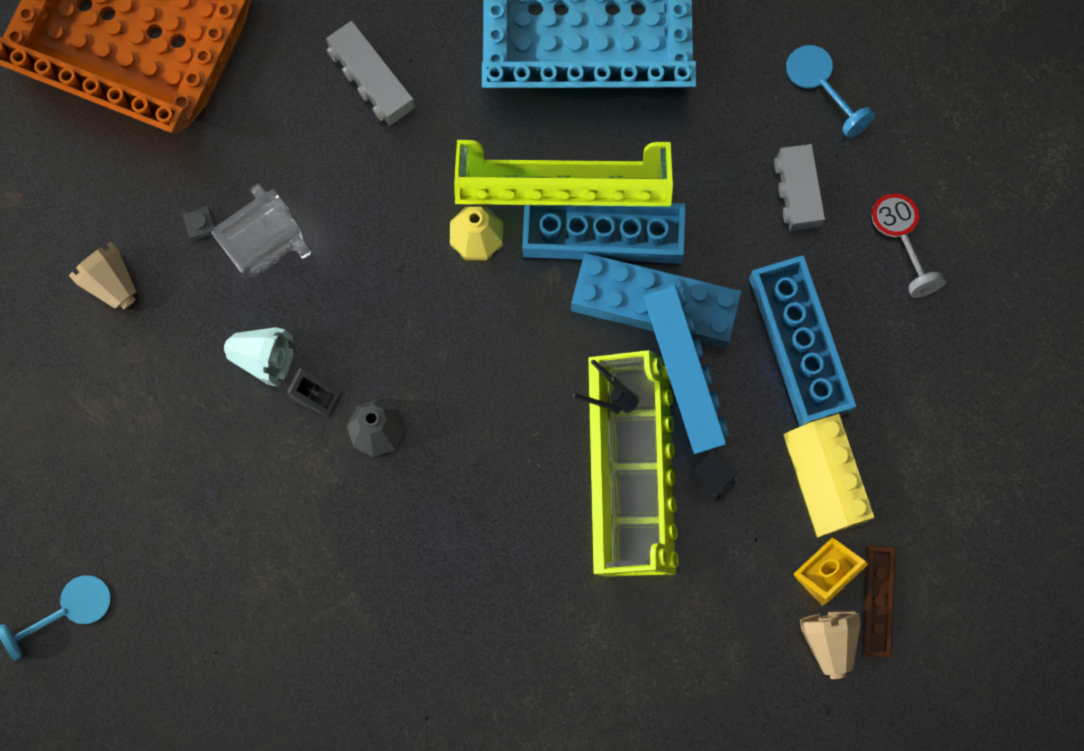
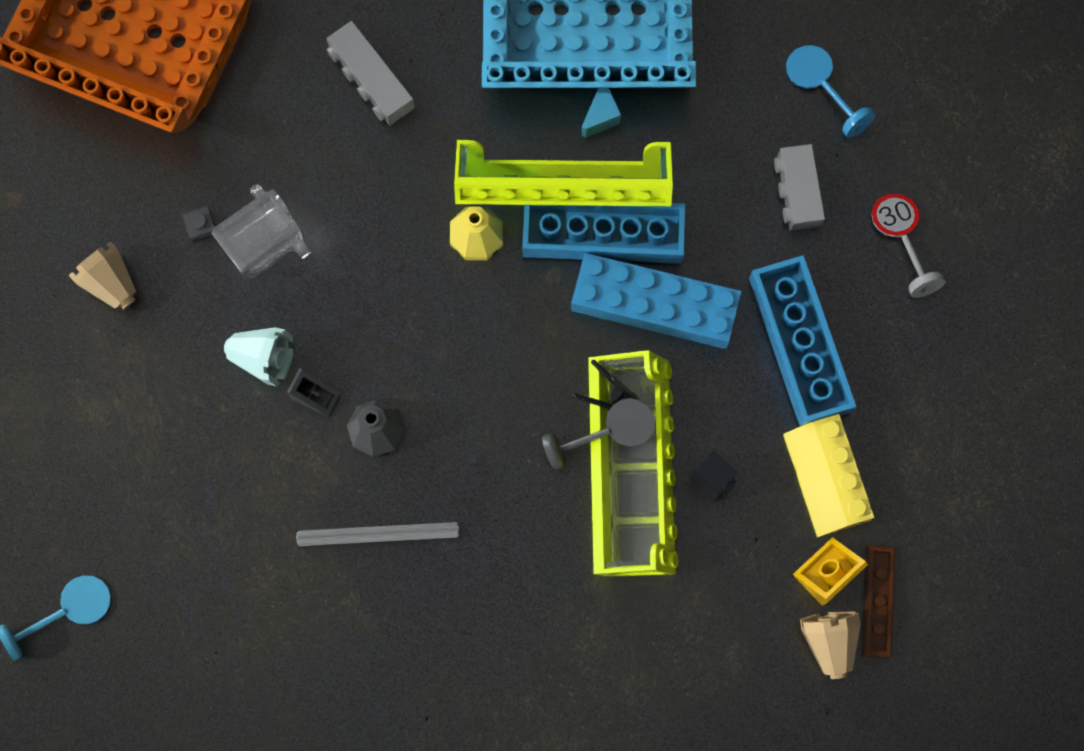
dark azure brick [643,282,729,454] -> none
none -> light grey axle [296,522,460,546]
none -> dark grey piece [542,398,655,471]
none -> medium azure slope [582,88,621,138]

